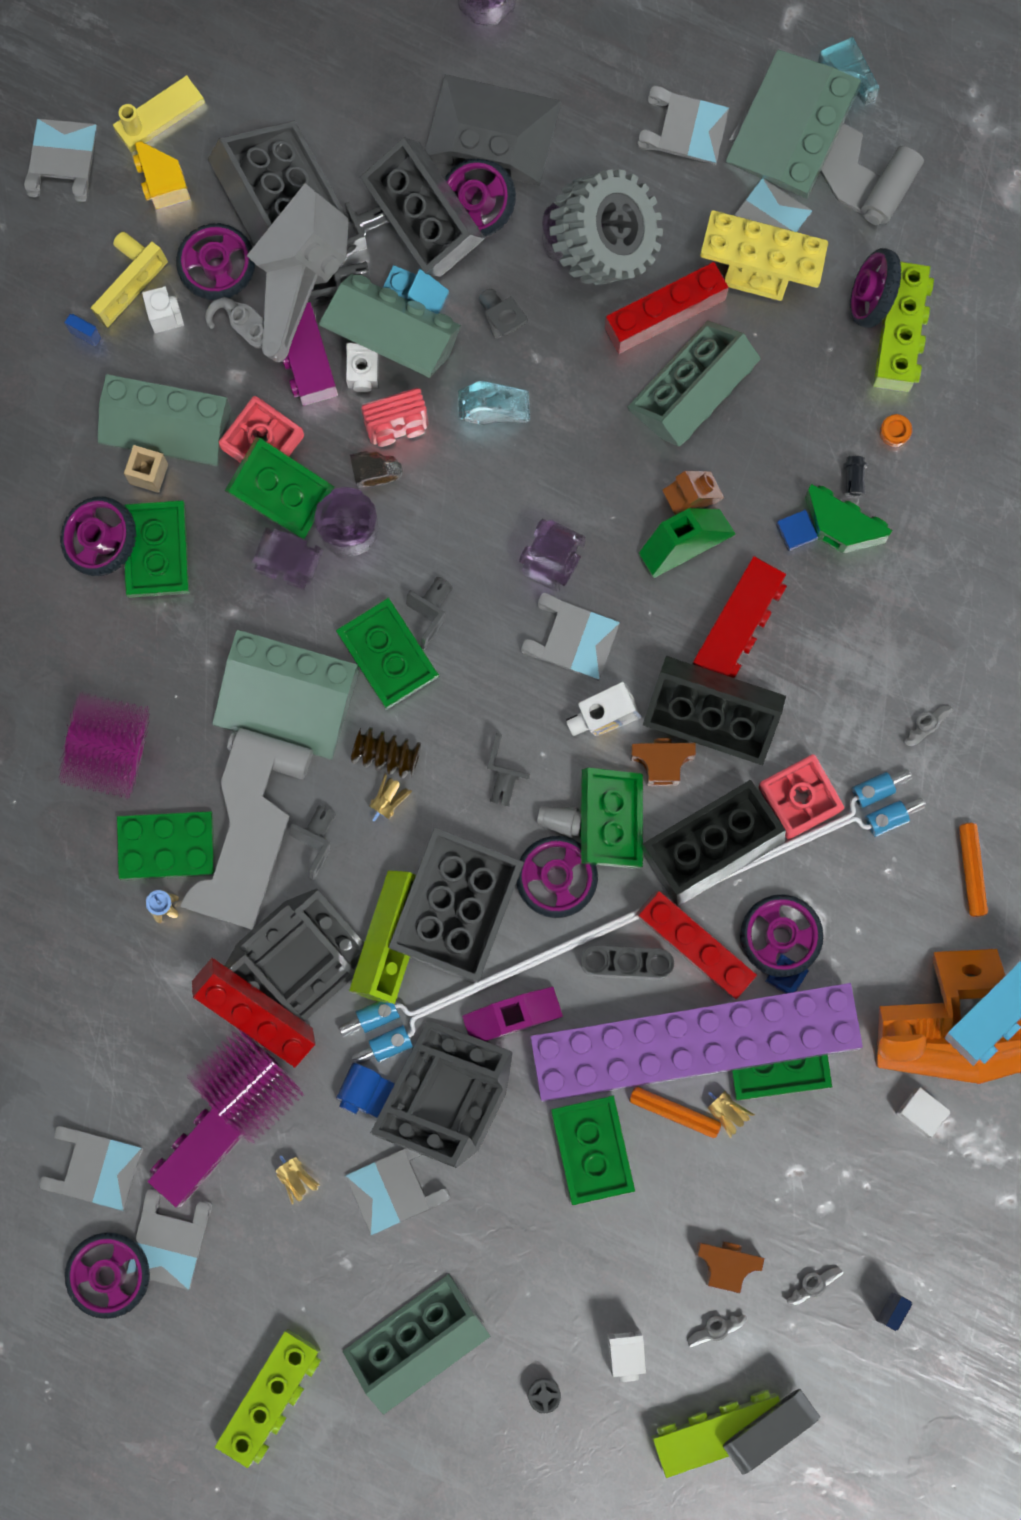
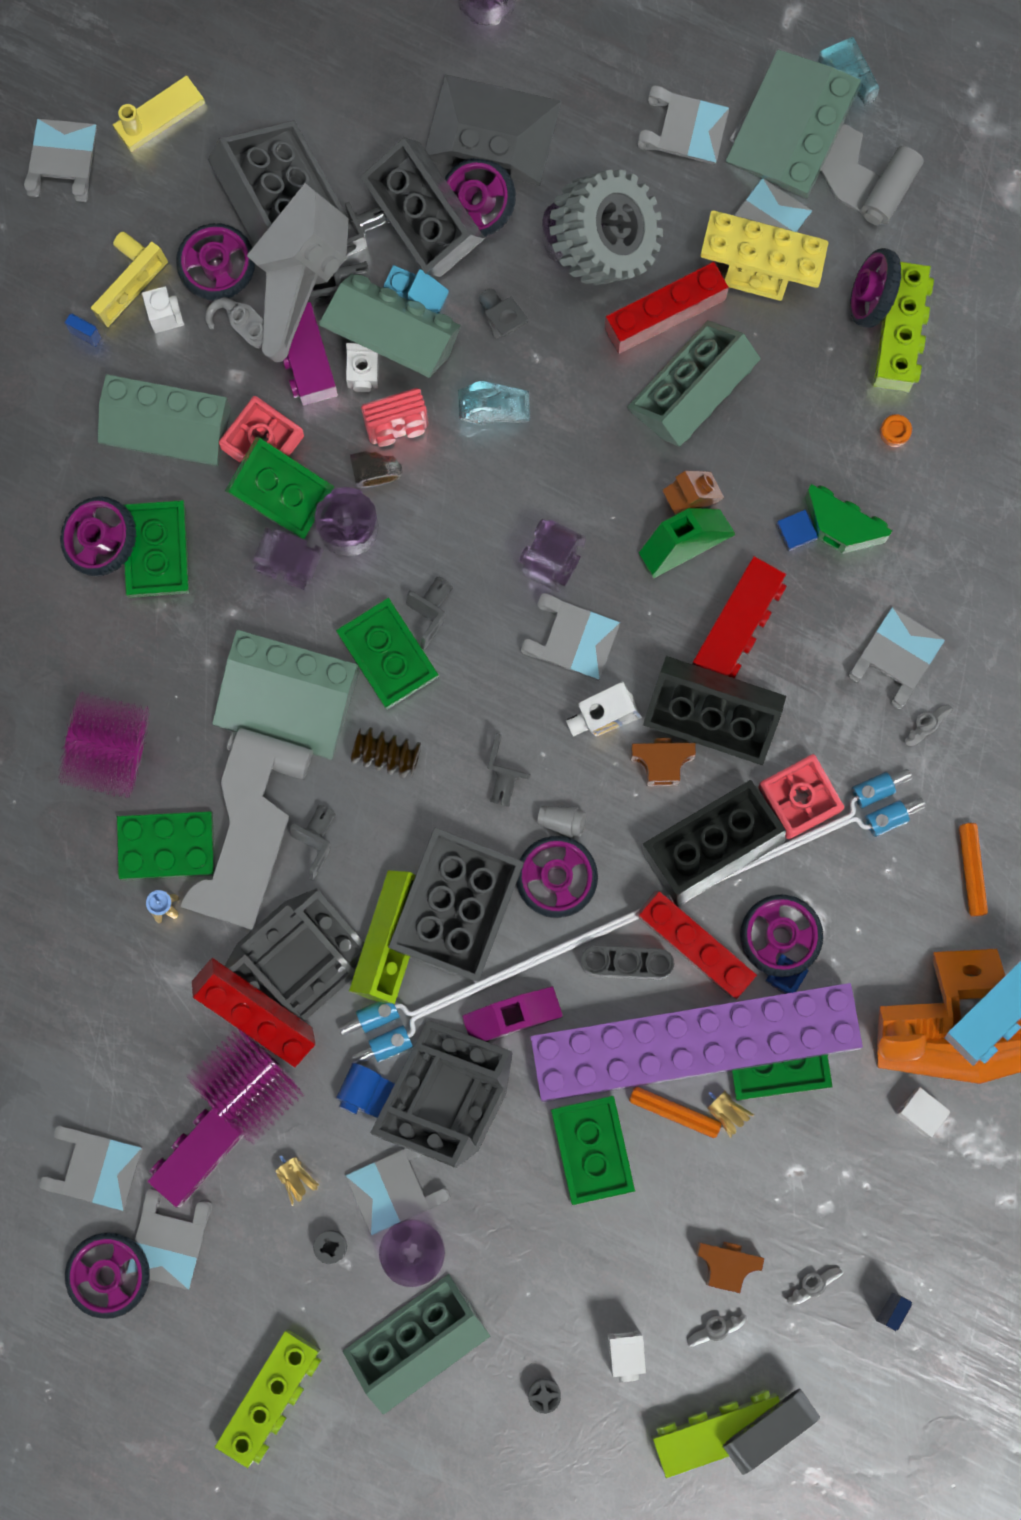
tan brick [124,445,168,493] -> none
yellow slope [133,141,190,209] -> none
pearl gold piece [369,773,412,821] -> none
green plate [581,767,643,869] -> none
black pin [843,456,868,497] -> none
none -> dark grey wheel [313,1230,348,1264]
none -> clear purple brick [379,1219,446,1287]
none -> light grey flag [849,607,945,709]

